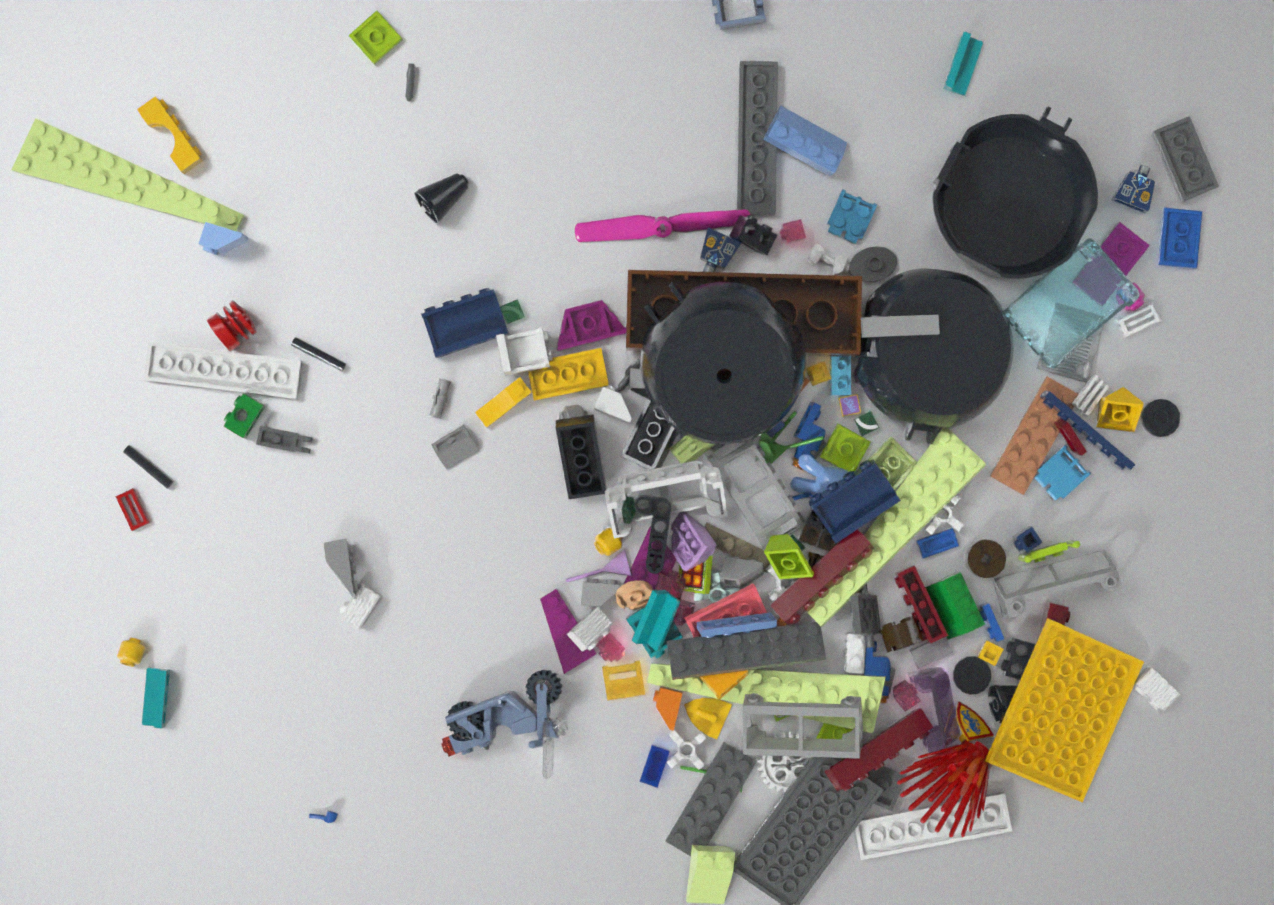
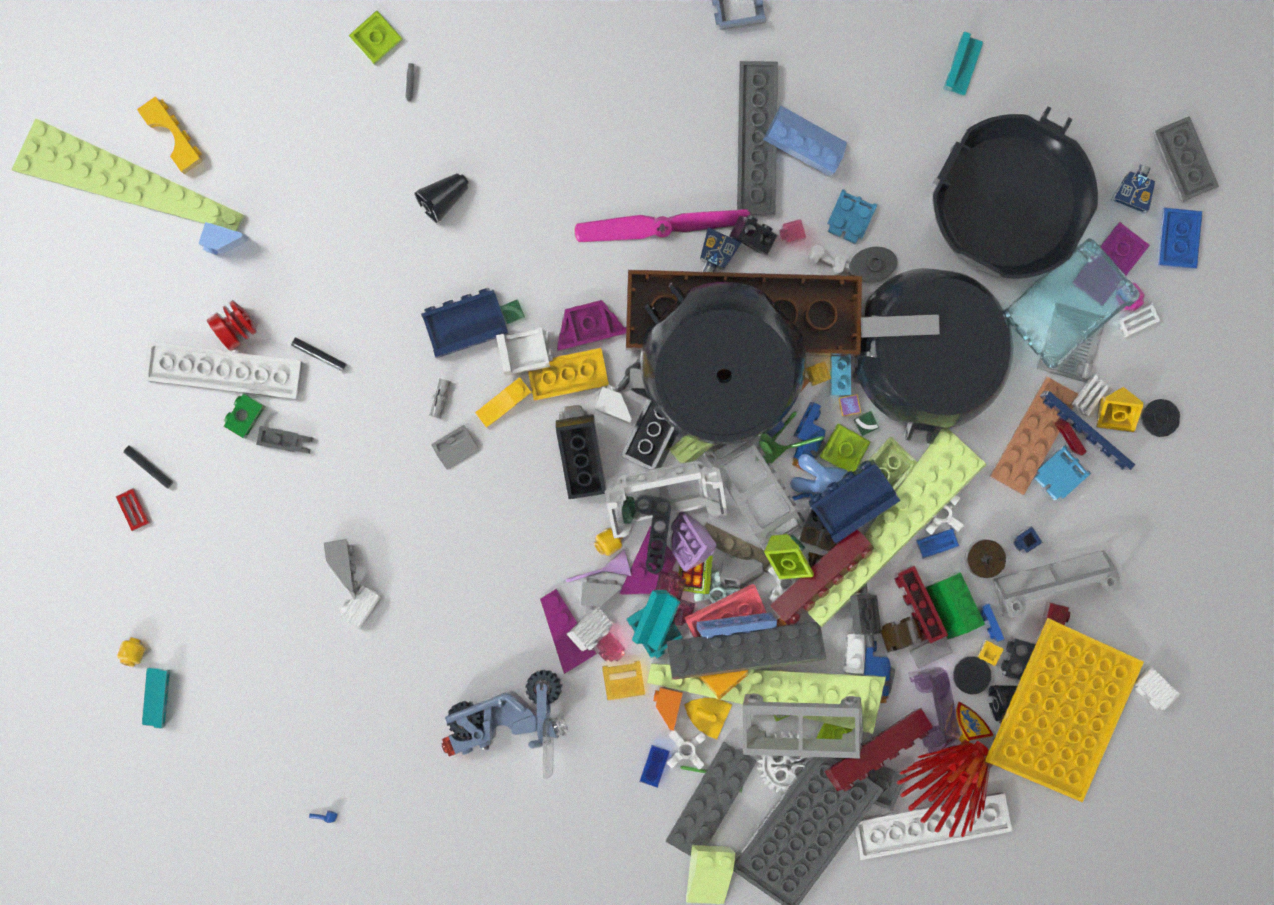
light nougat tile [615,581,653,610] -> none
clear pink brick [893,680,921,712] -> none
lime plate [1018,540,1081,563] -> none

